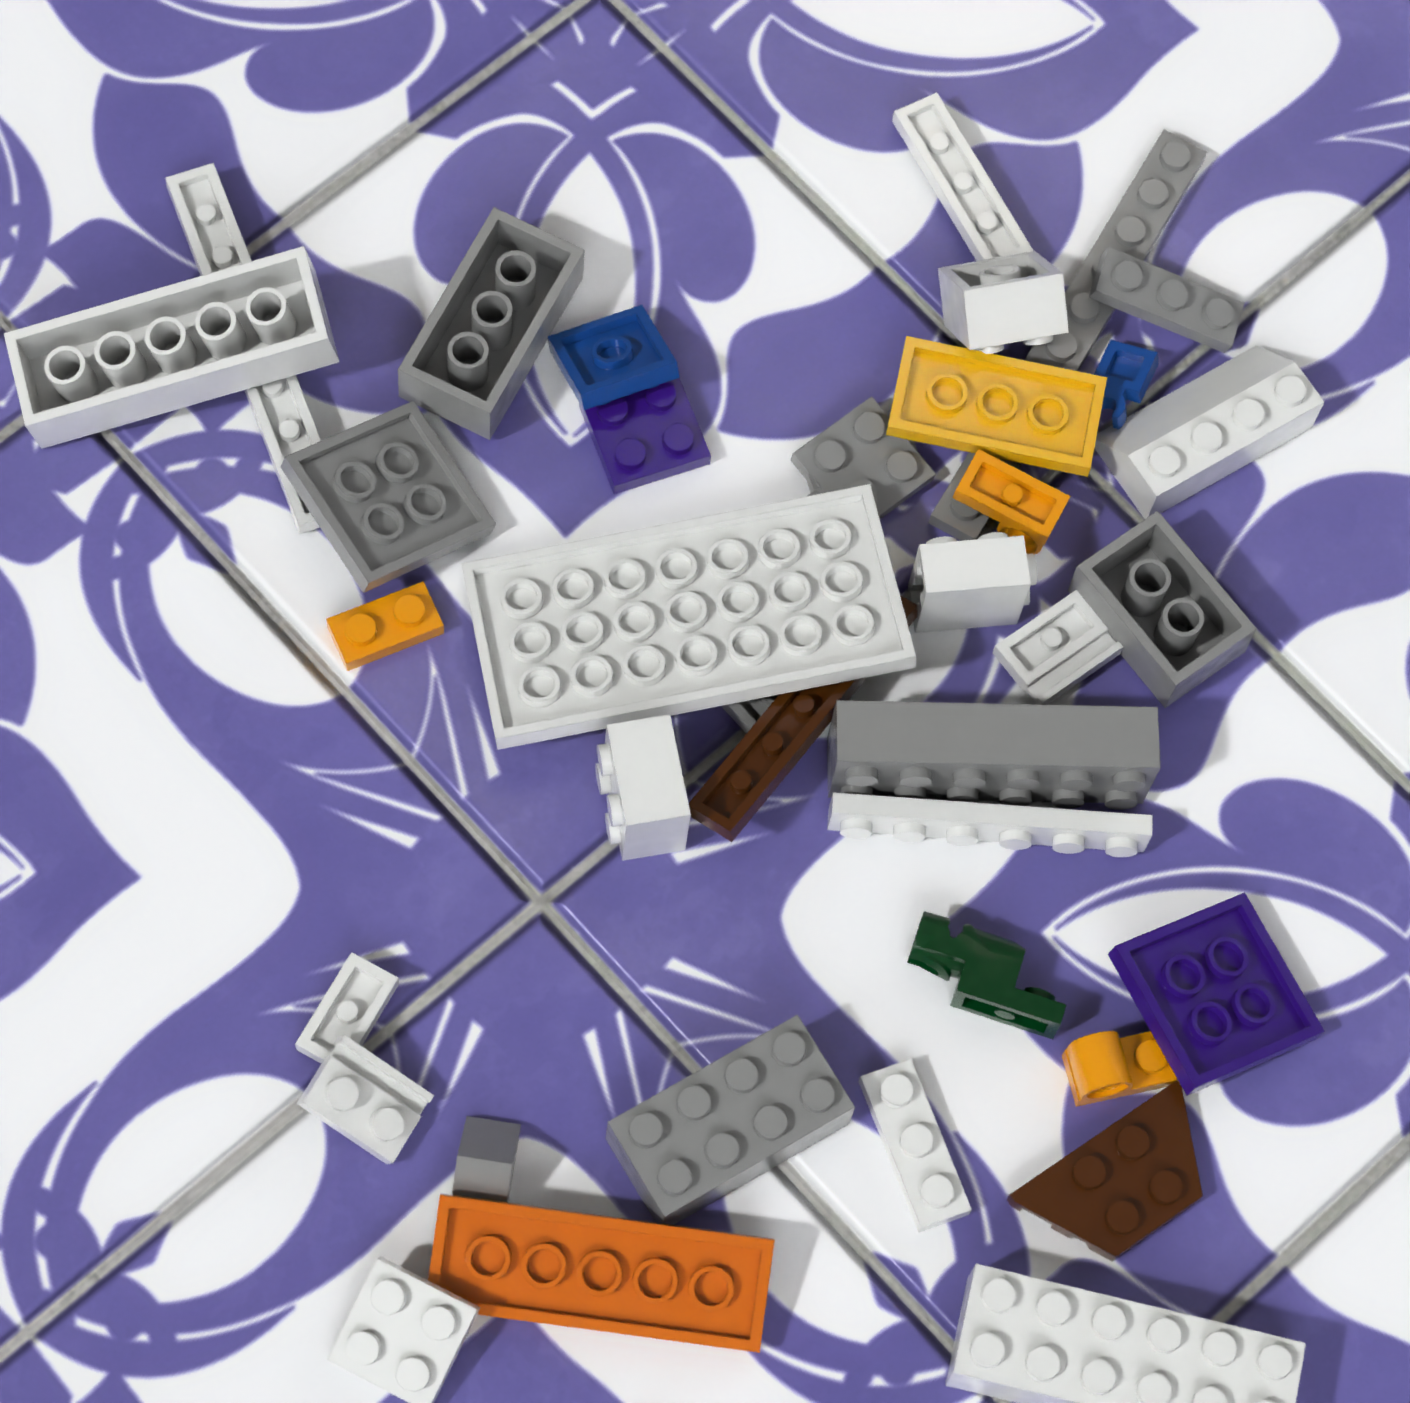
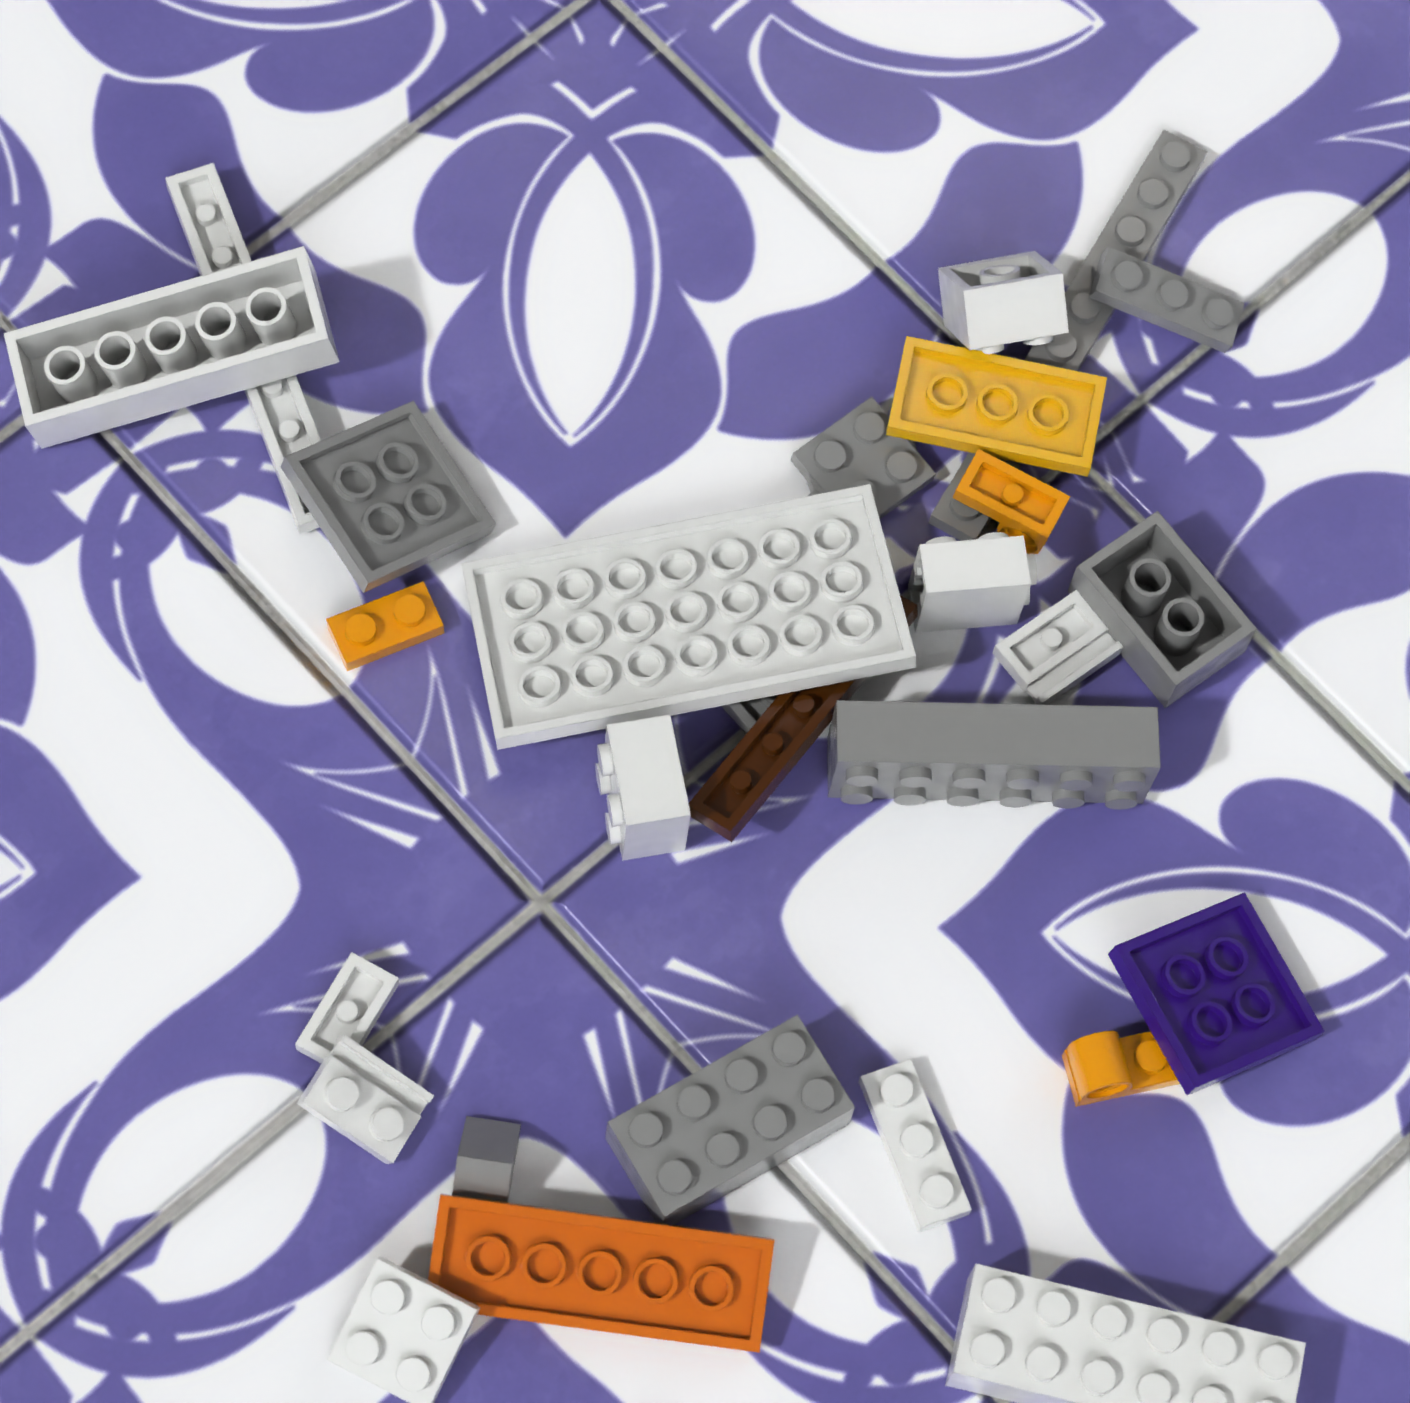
light grey brick [398,207,585,440] -> none
blue plate [547,305,680,410] -> none
dark purple plate [579,378,711,494] -> none
white plate [827,792,1153,857] -> none
white plate [892,93,1034,261] -> none
dark green plate [907,911,1066,1040] -> none
reddish brown wing [1007,1080,1203,1262] -> none
blue plate [1094,339,1159,429] -> none
white slope [1094,345,1325,519] -> none

